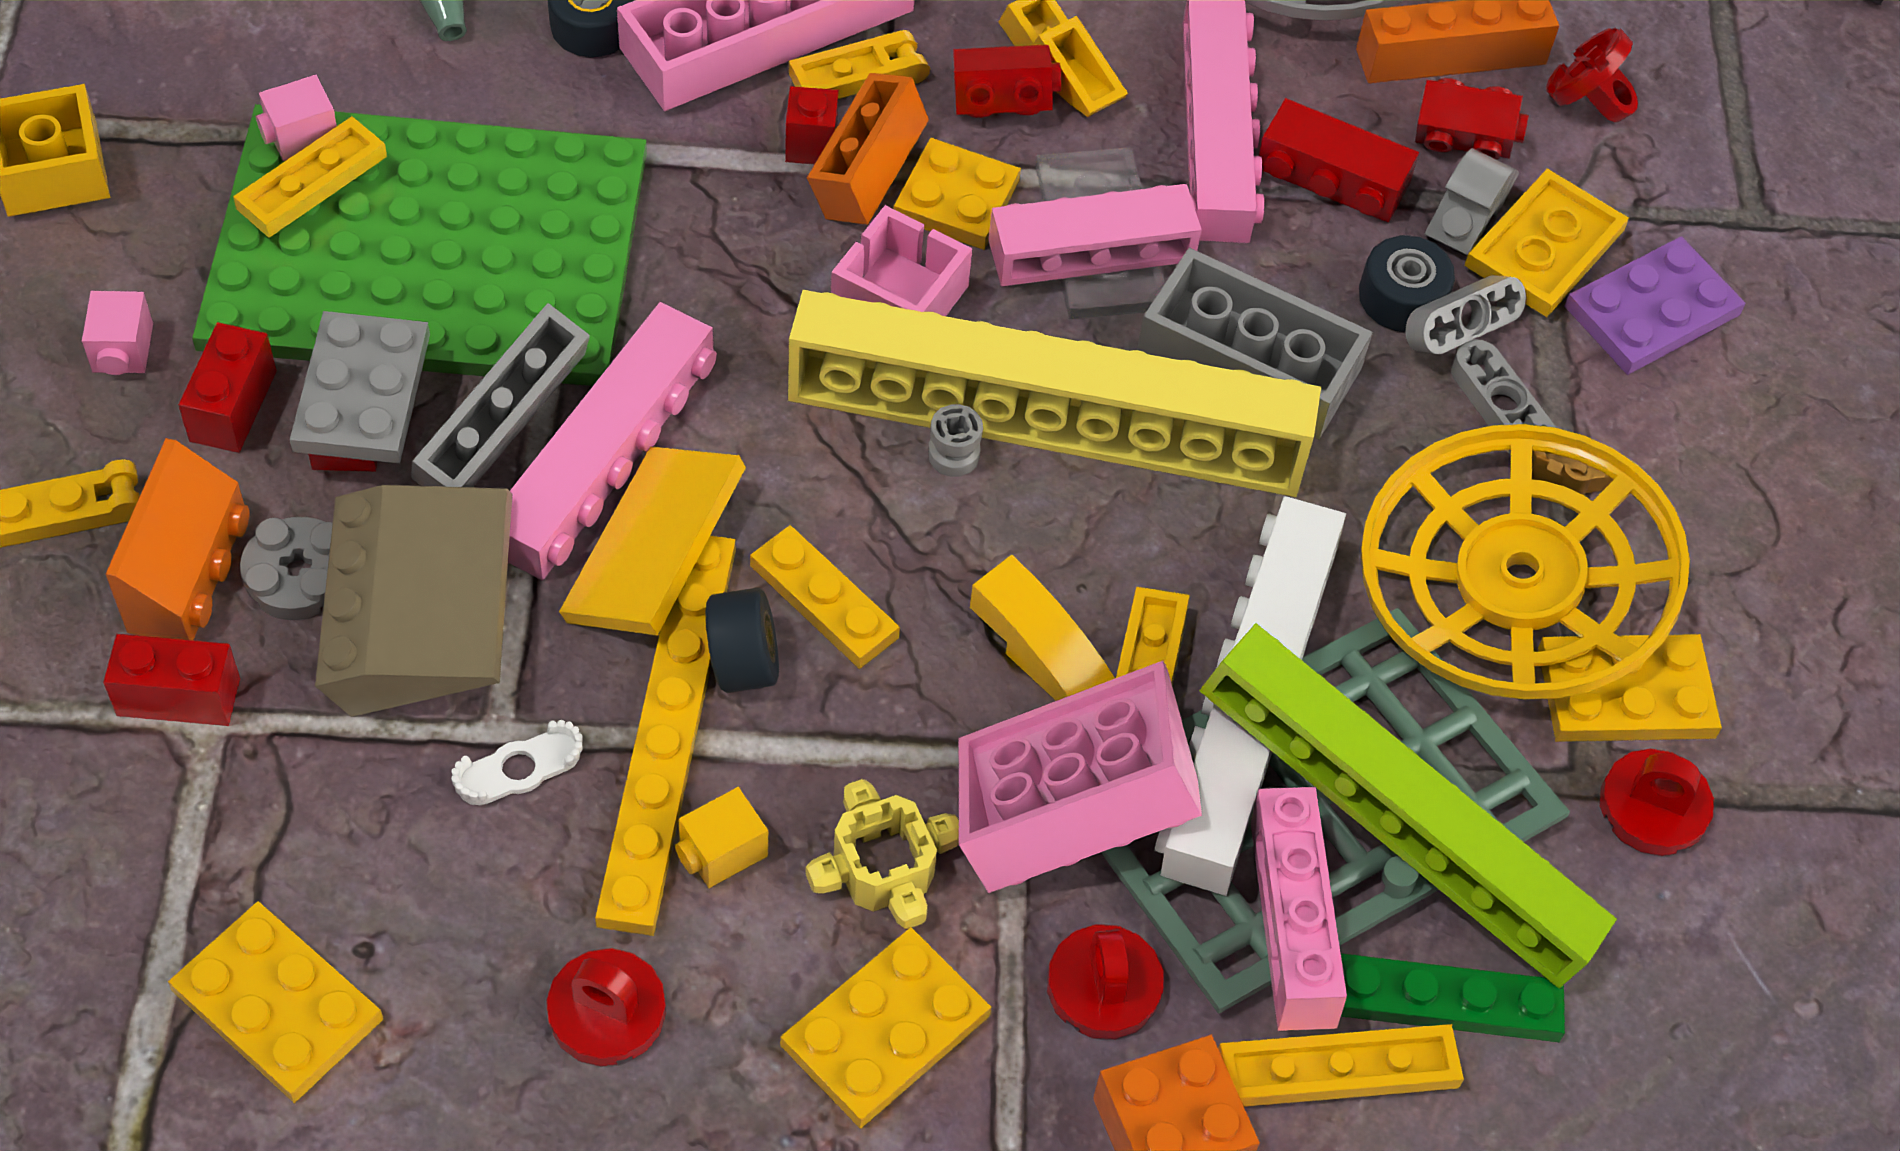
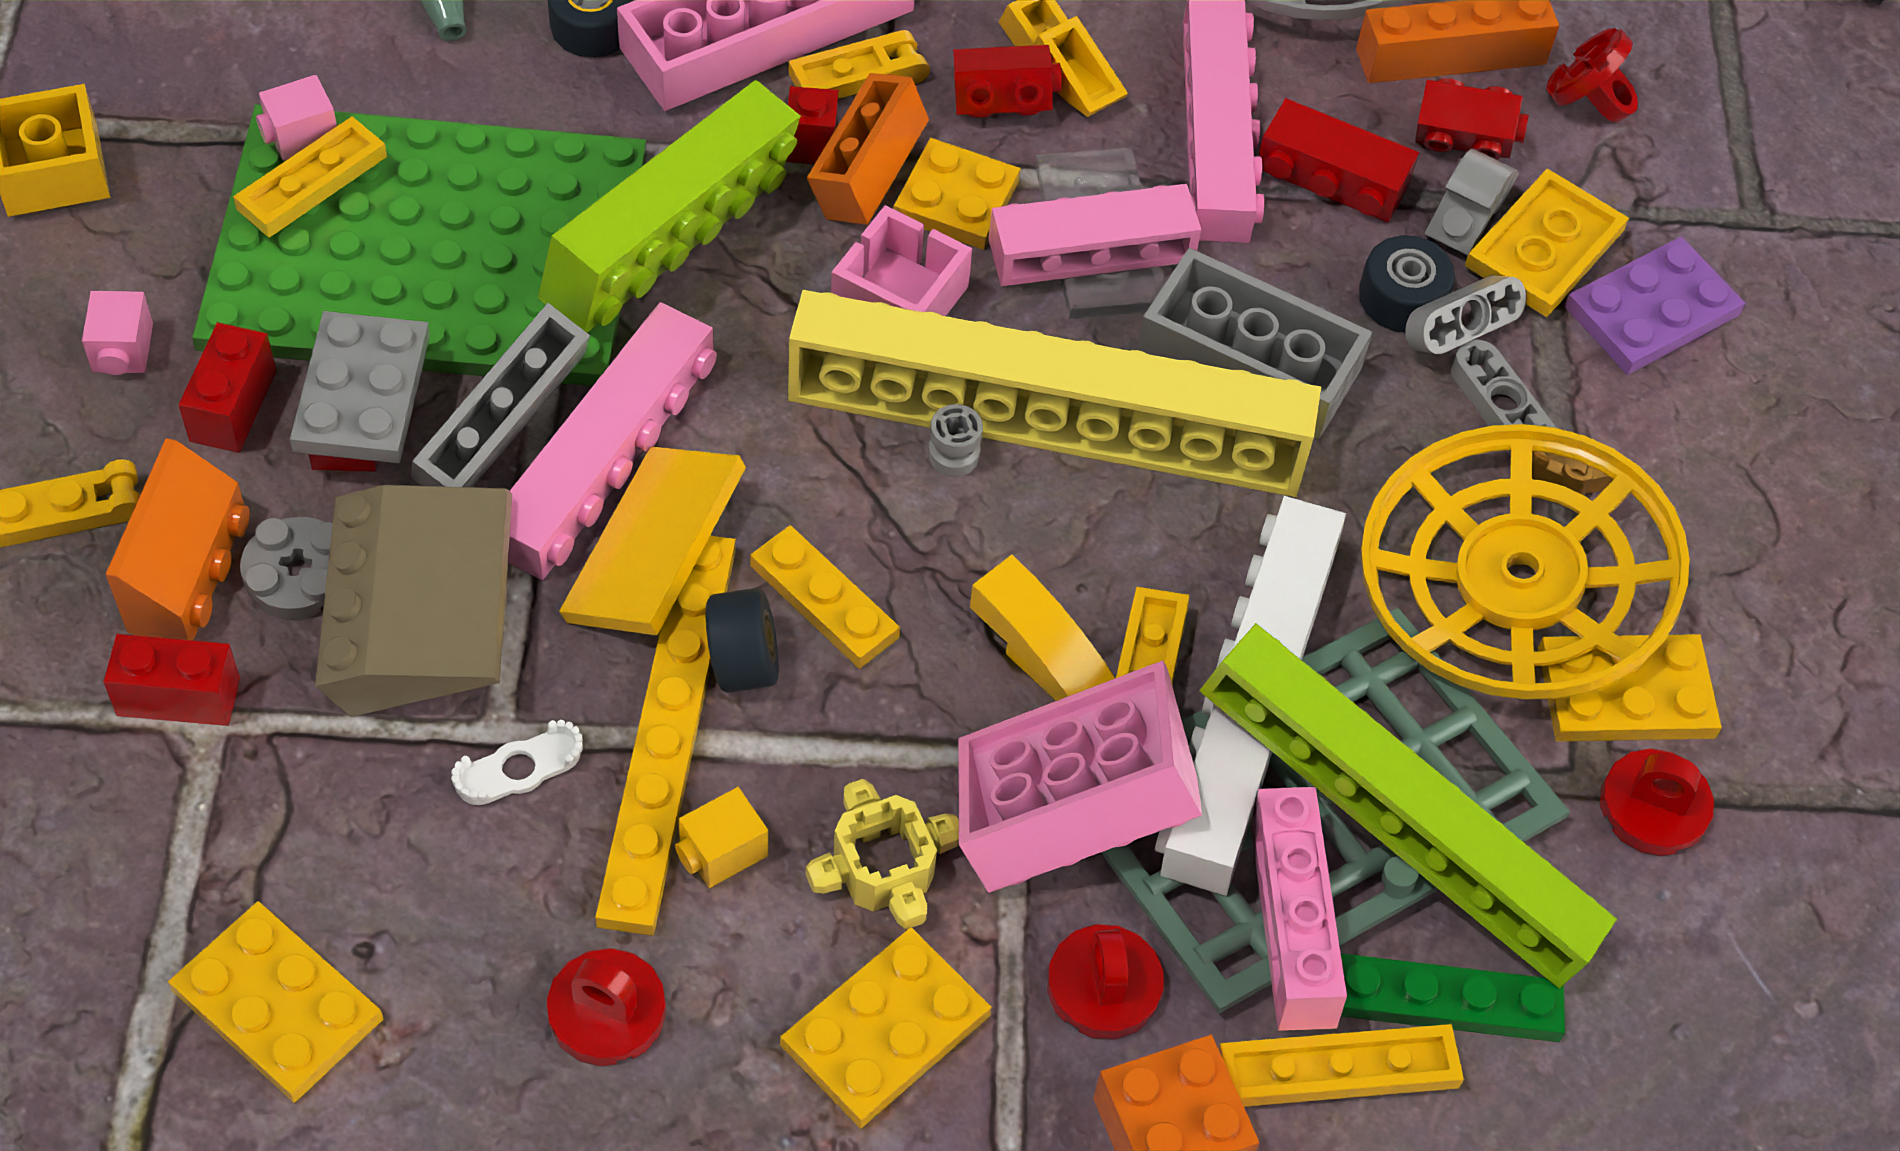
none -> lime brick [538,80,801,333]

